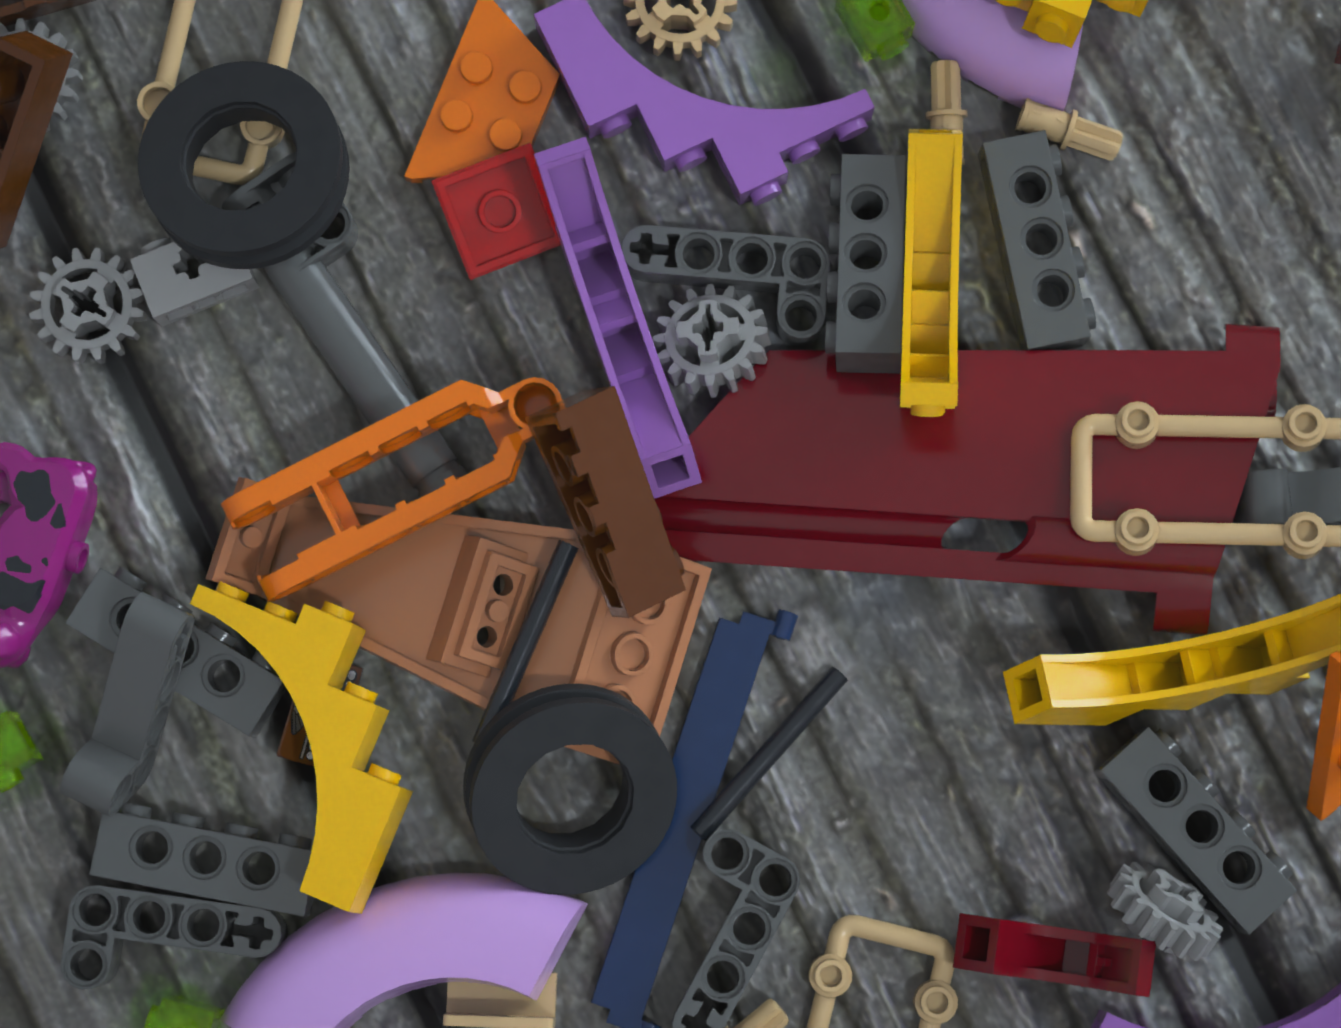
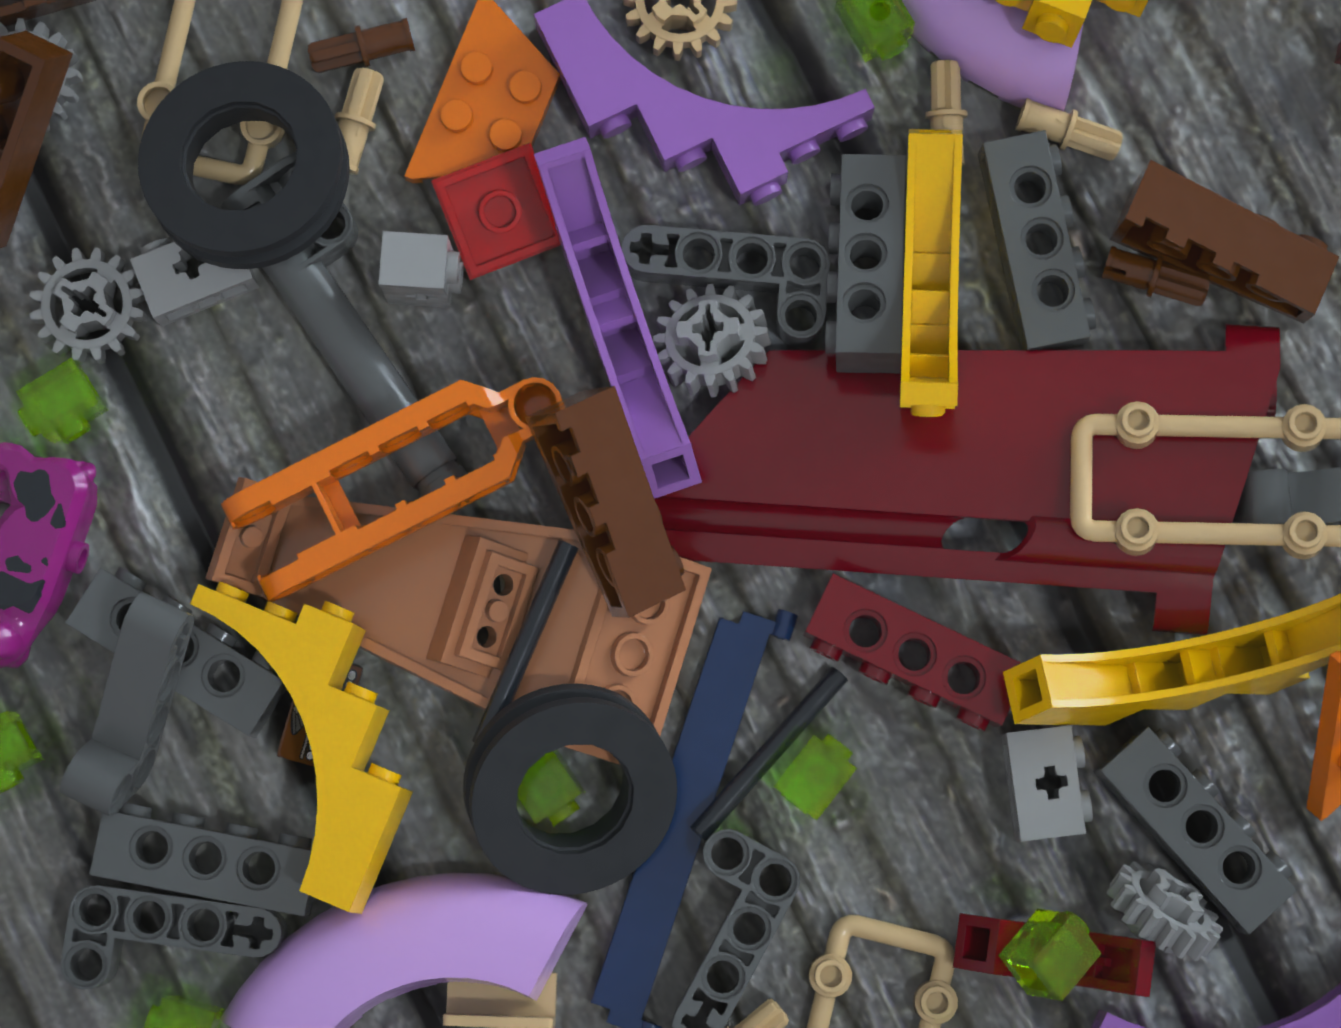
none -> clear neon green brick [16,358,108,444]
none -> reddish brown axle [308,18,415,73]
none -> tan axle [335,67,384,175]
none -> light grey brick [378,231,464,308]
none -> clear neon green brick [518,749,586,827]
none -> clear neon green brick [772,734,857,821]
none -> dark red brick [803,573,1021,732]
none -> clear neon green brick [998,909,1102,1001]
none -> light grey brick [1001,725,1093,842]
none -> reddish brown axle [1101,246,1210,306]
none -> reddish brown wedge [1110,160,1340,324]

